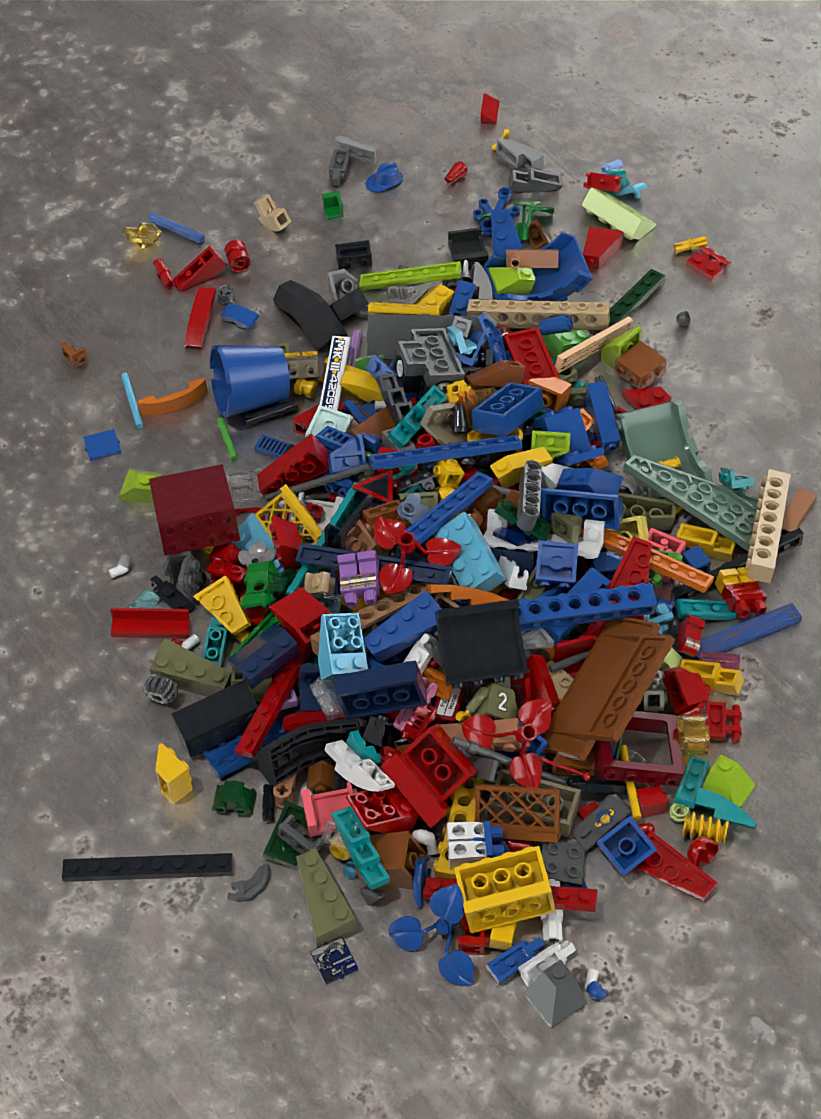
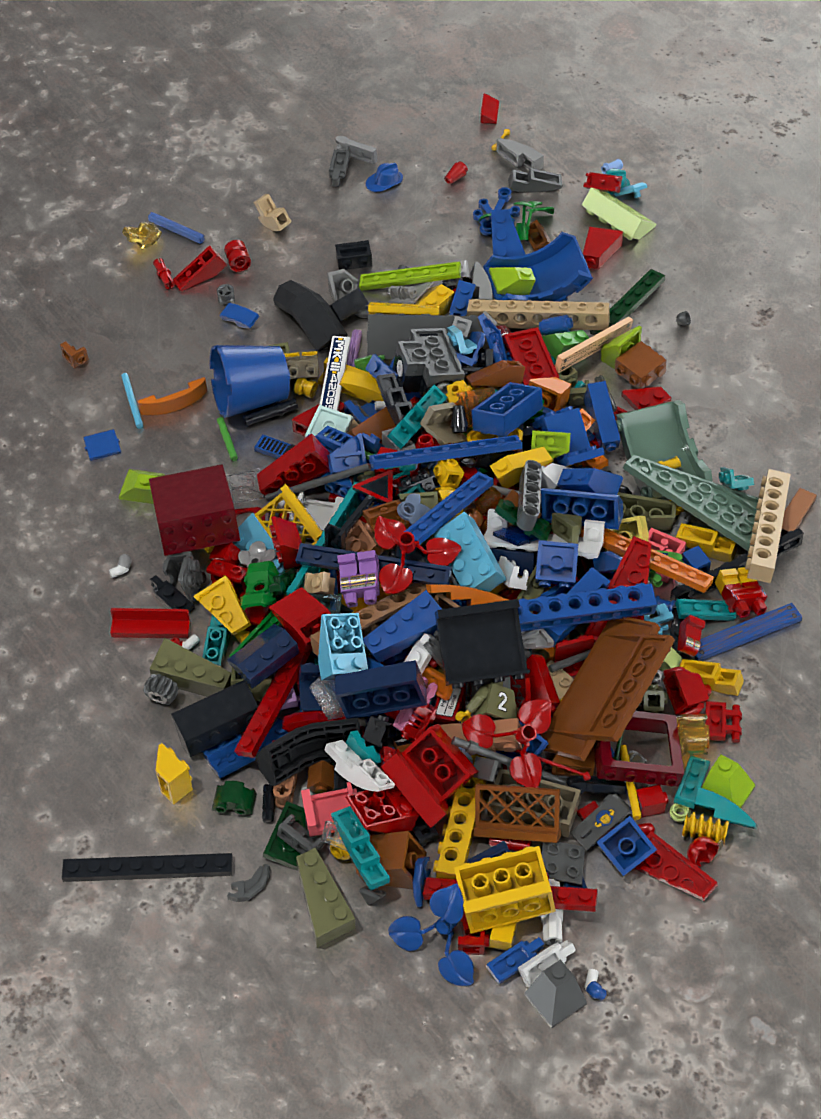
clear light blue plate [127,588,161,609] -> none
red slope [184,287,216,349] -> none
red plate [306,502,324,523] -> none
piece [310,937,358,985] -> none
green panel [322,191,344,219] -> none
dark azure hinge [343,861,359,880] -> none
white arm [412,829,438,855] -> none
white hips [446,821,504,869] -> none
pearl dark grey panel [448,227,489,271] -> none
nougat piece [506,249,558,269] -> none
yellow axle [673,236,708,254] -> none
red plate [686,246,731,282] -> none
clear pink plate [699,651,740,670] -> none

